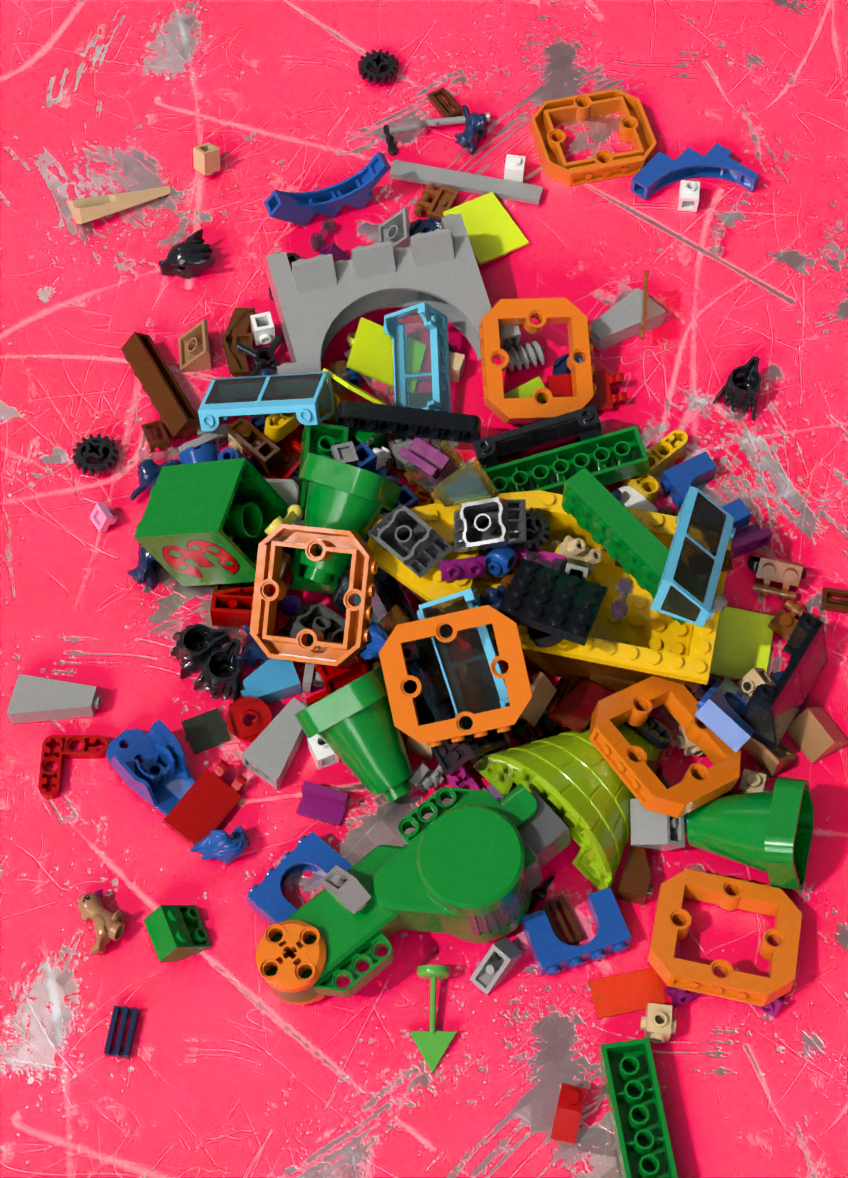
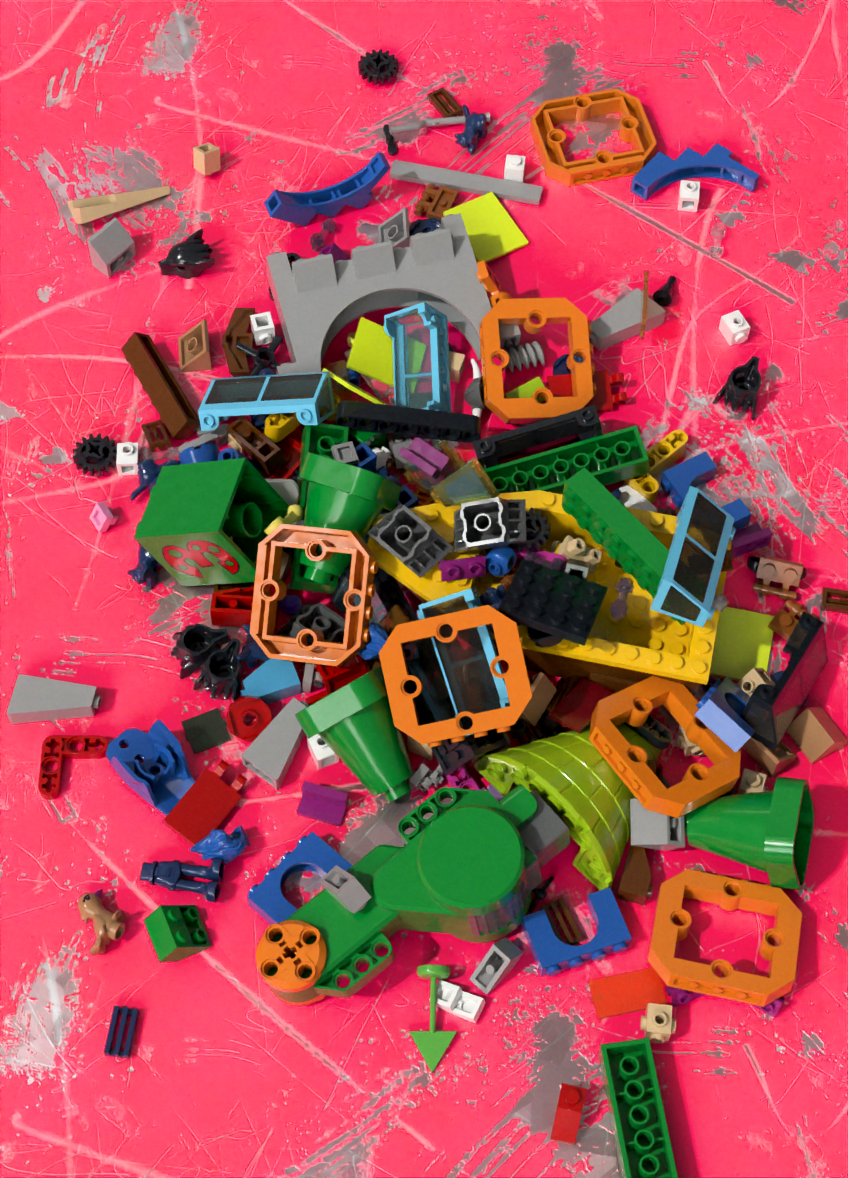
none -> light grey slope [87,217,137,278]
none -> white brick [116,442,141,476]
none -> dark blue piece [140,858,224,903]
none -> white slope [429,980,486,1023]
none -> dark grey helmet [464,359,489,419]
none -> orange plate [476,260,512,308]
none -> black cone [653,276,676,306]
none -> brick [718,310,750,346]

